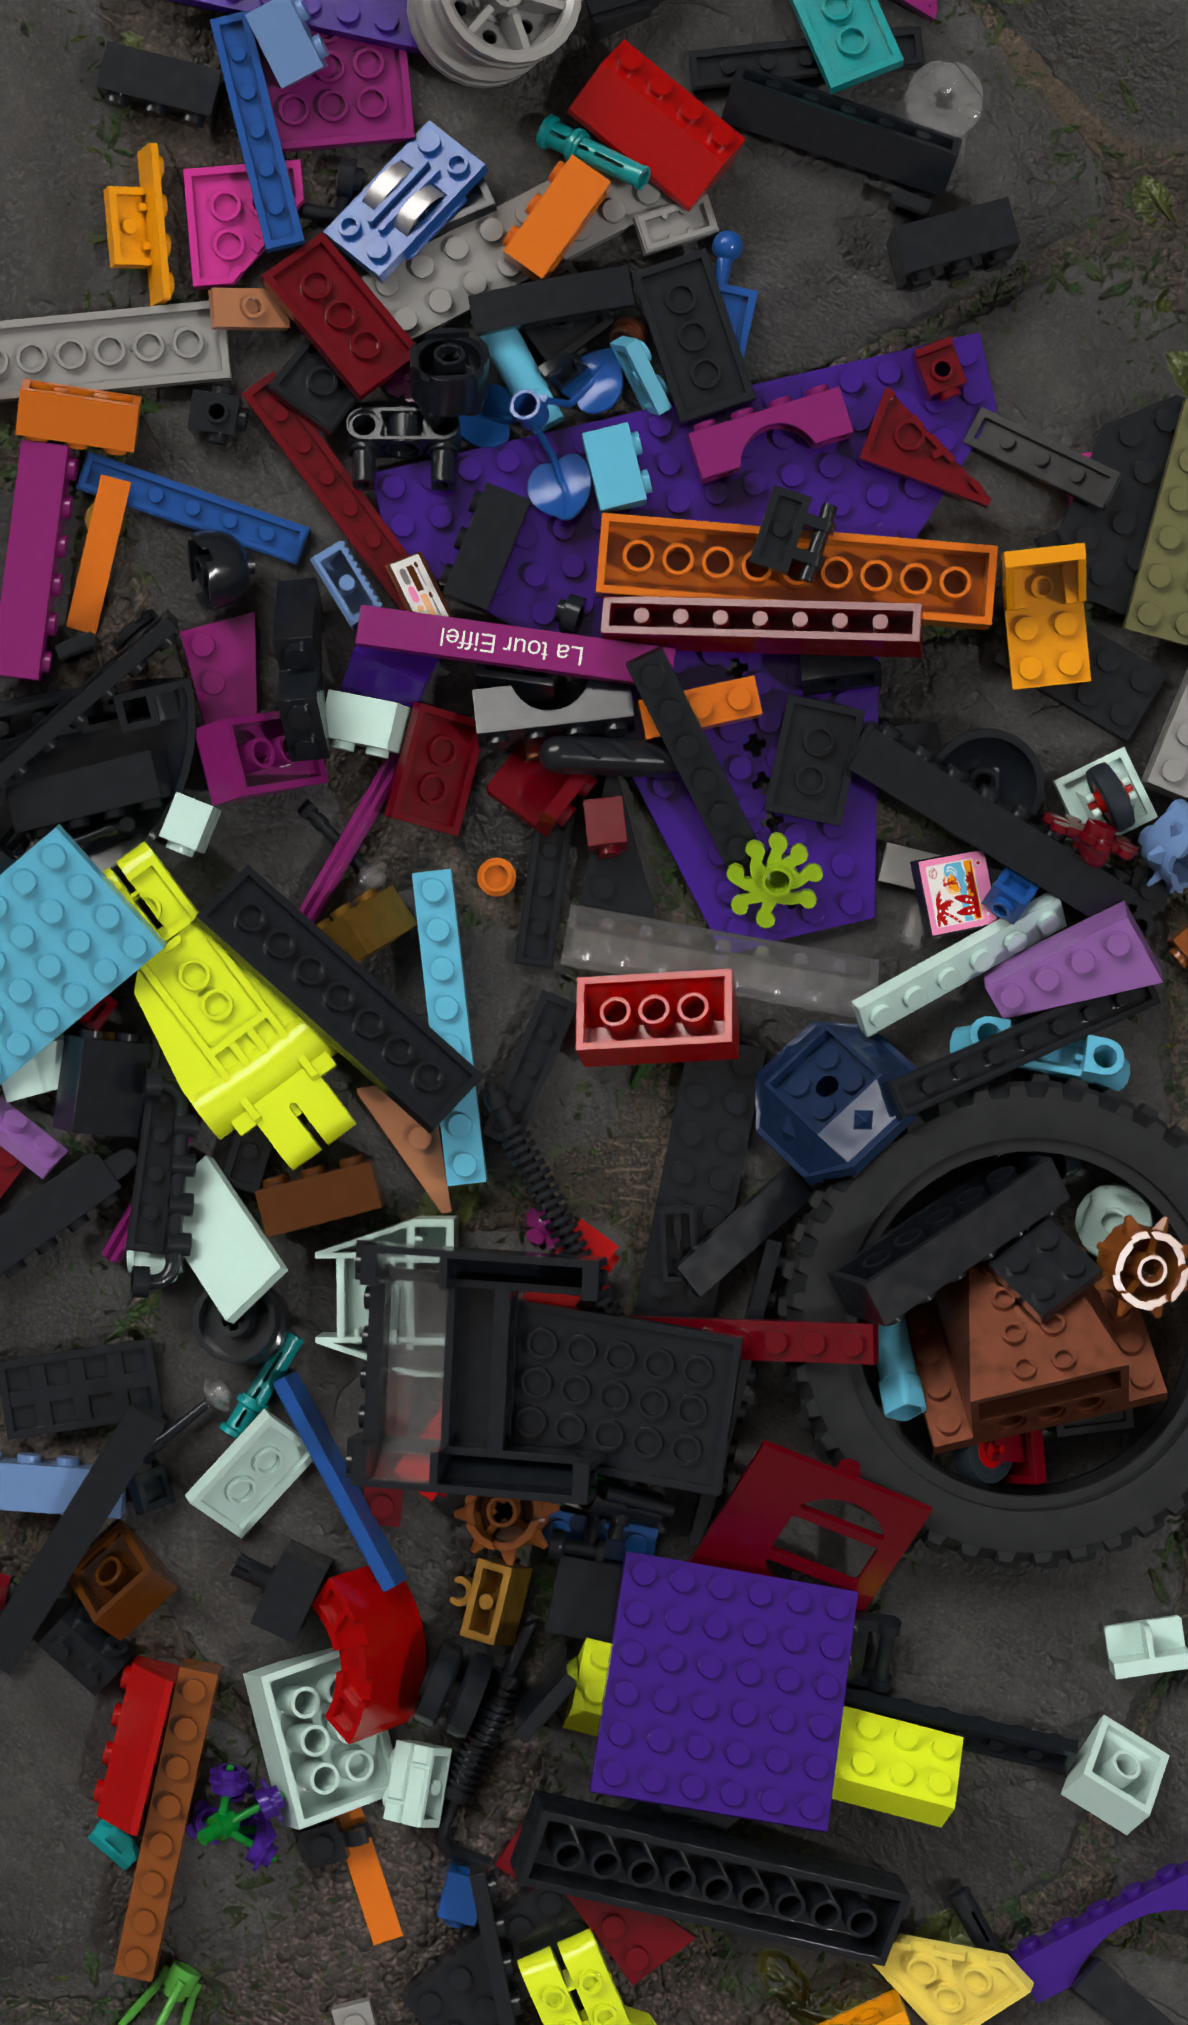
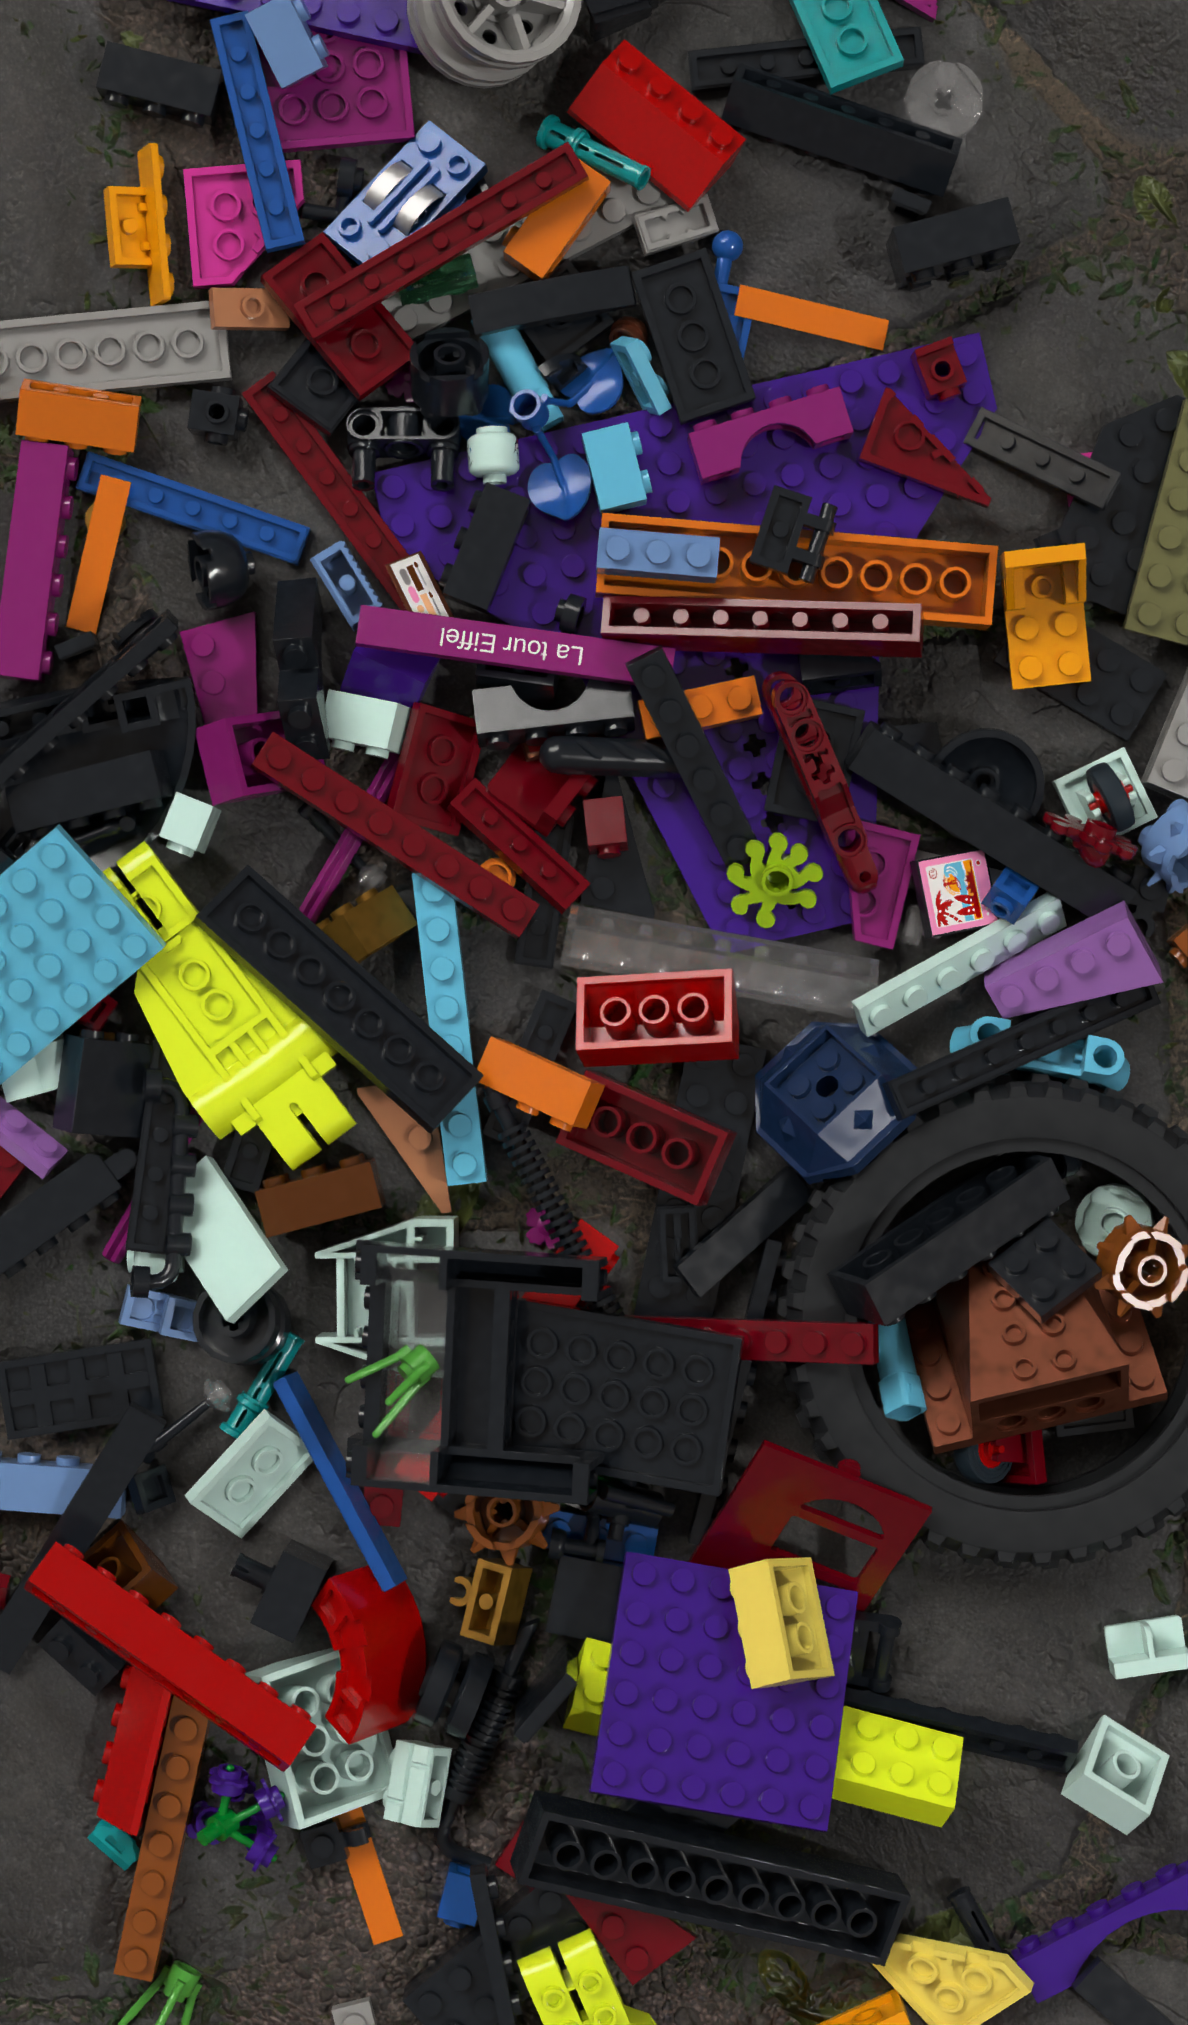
none -> red brick [24,1541,317,1772]
none -> medium blue slope [118,1284,198,1342]
none -> dark red plate [250,732,540,939]
none -> dark red plate [293,142,589,341]
none -> bright green plant [345,1344,440,1438]
none -> clear green plate [399,253,479,306]
none -> dark red plate [447,778,591,914]
none -> light aqua head [467,426,520,485]
none -> orange brick [477,1036,605,1132]
none -> dark red brick [556,1070,737,1206]
none -> medium blue brick [596,527,720,584]
none -> light yellow slope [728,1557,835,1689]
none -> orange sticker [734,284,889,351]
none -> dark red piece [762,671,878,894]
none -> magenta wing [844,821,921,950]

